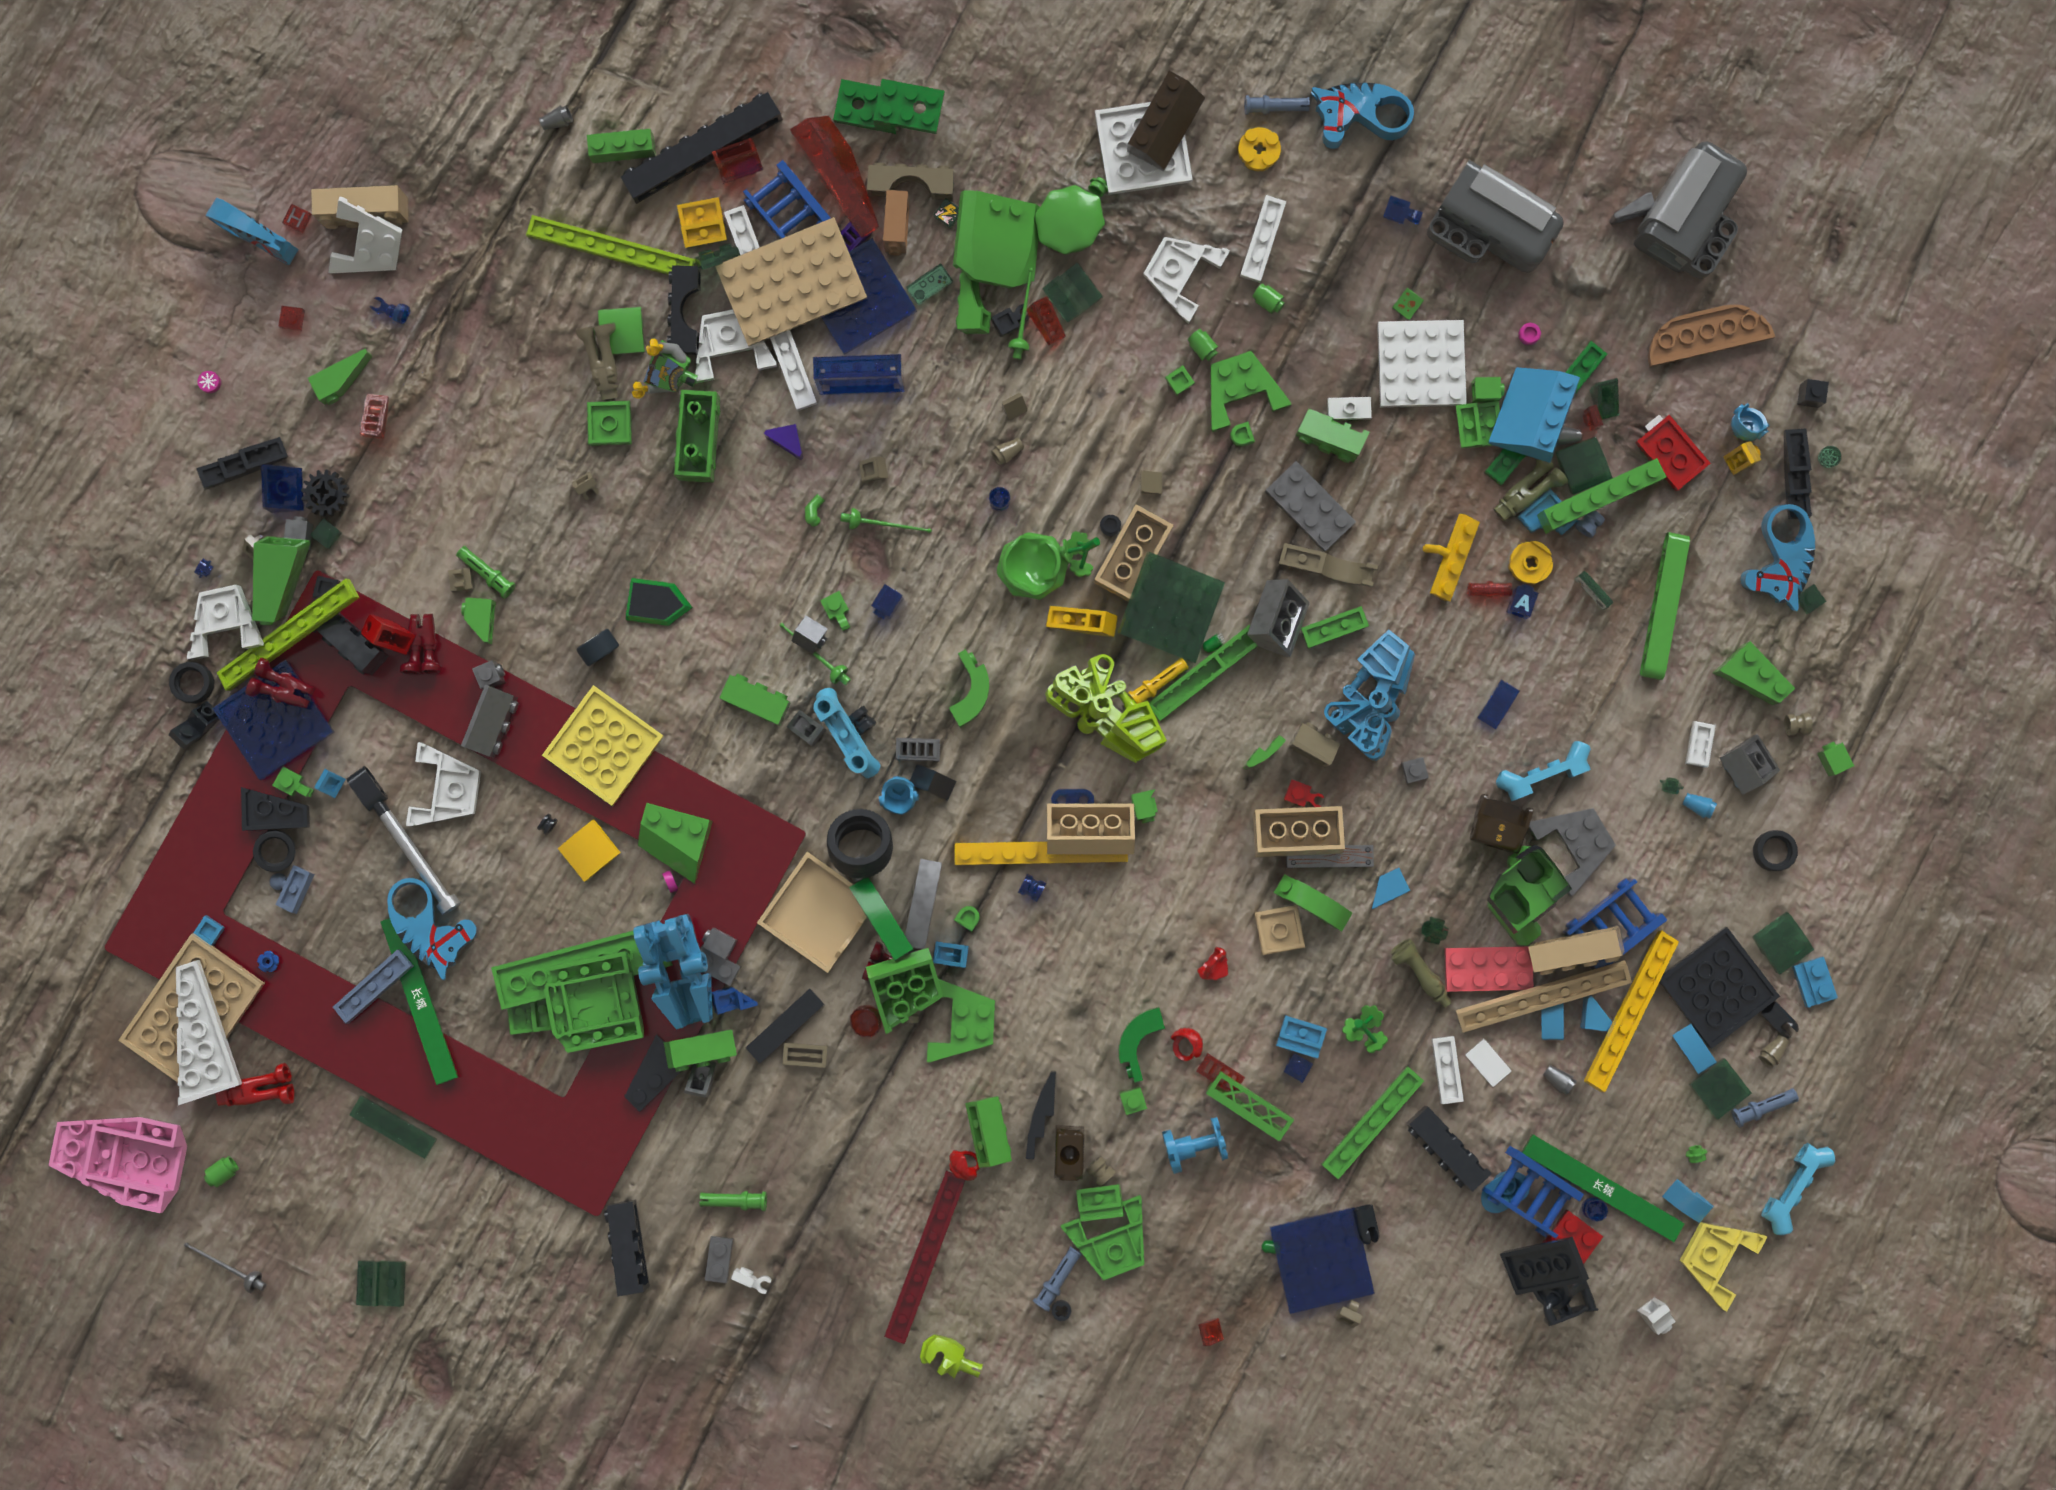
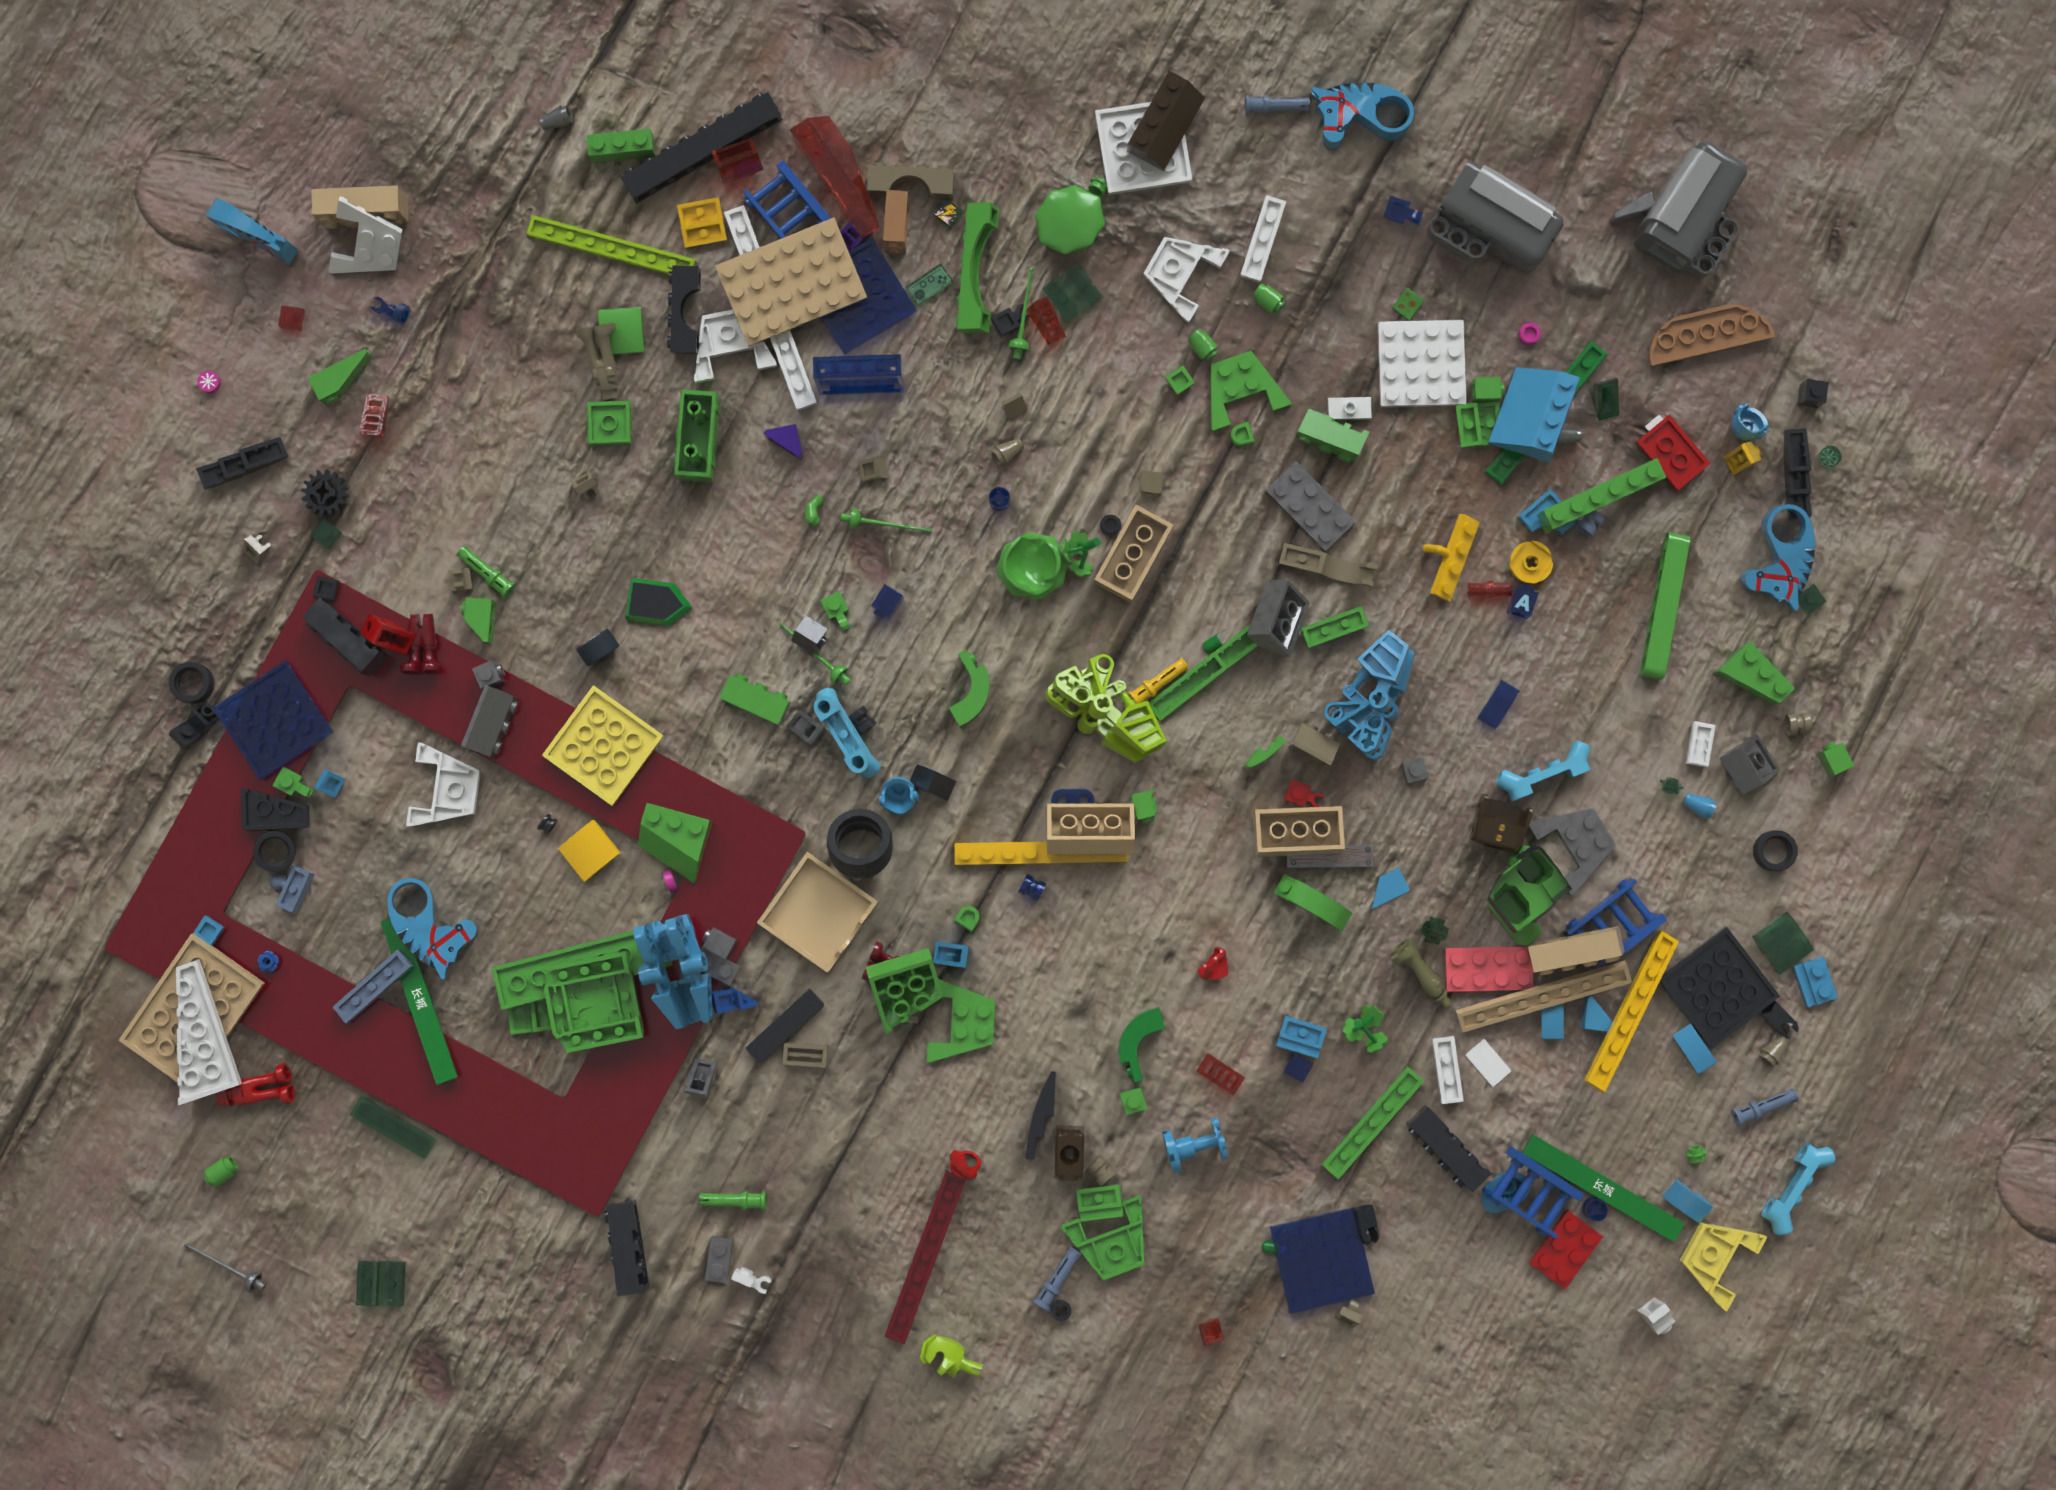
bright pink wedge [48,1117,187,1213] -> none
white wing [187,585,264,660] -> none
clear blue plate [194,558,214,578] -> none
lime tile [217,579,360,691] -> none
dark red piece [245,657,315,709] -> none
bright green slope [252,536,310,625] -> none
clear blue slope [261,464,304,513] -> none
clear red tile [282,204,312,233] -> none
flat silver brick [284,516,313,550] -> none
piece [346,766,461,915] -> none
black wing [624,1034,682,1112] -> none
torso [632,339,698,399] -> none
bright green brick [664,1029,737,1072] -> none
clear green plate [694,243,740,270] -> none
green bracket [833,79,945,134] -> none
green slope [849,877,913,961] -> none
clear red hair [850,1005,882,1037] -> none
flat silver slope [896,738,940,761] -> none
flat silver slope [905,859,942,950] -> none
bright green wedge [953,190,1040,289] -> none
bright green brick [965,1096,1012,1168] -> none
yellow slope [1046,606,1118,637] -> none
clear green plate [1118,552,1225,663] -> none
red piece [1171,1028,1203,1061] -> none
bright green fence [1206,1071,1294,1142] -> none
yellow plate [1238,127,1281,171] -> none
tan tile [1254,905,1305,955] -> none
olive piece [1494,459,1568,521] -> none
black plate [1500,1237,1599,1326] -> none
flat silver cone [1543,1064,1577,1095] -> none
clear green slope [1555,437,1612,495] -> none
clear green tile [1574,571,1613,610] -> none
clear red plate [1583,405,1603,431] -> none
clear green plate [1689,1058,1752,1120] -> none

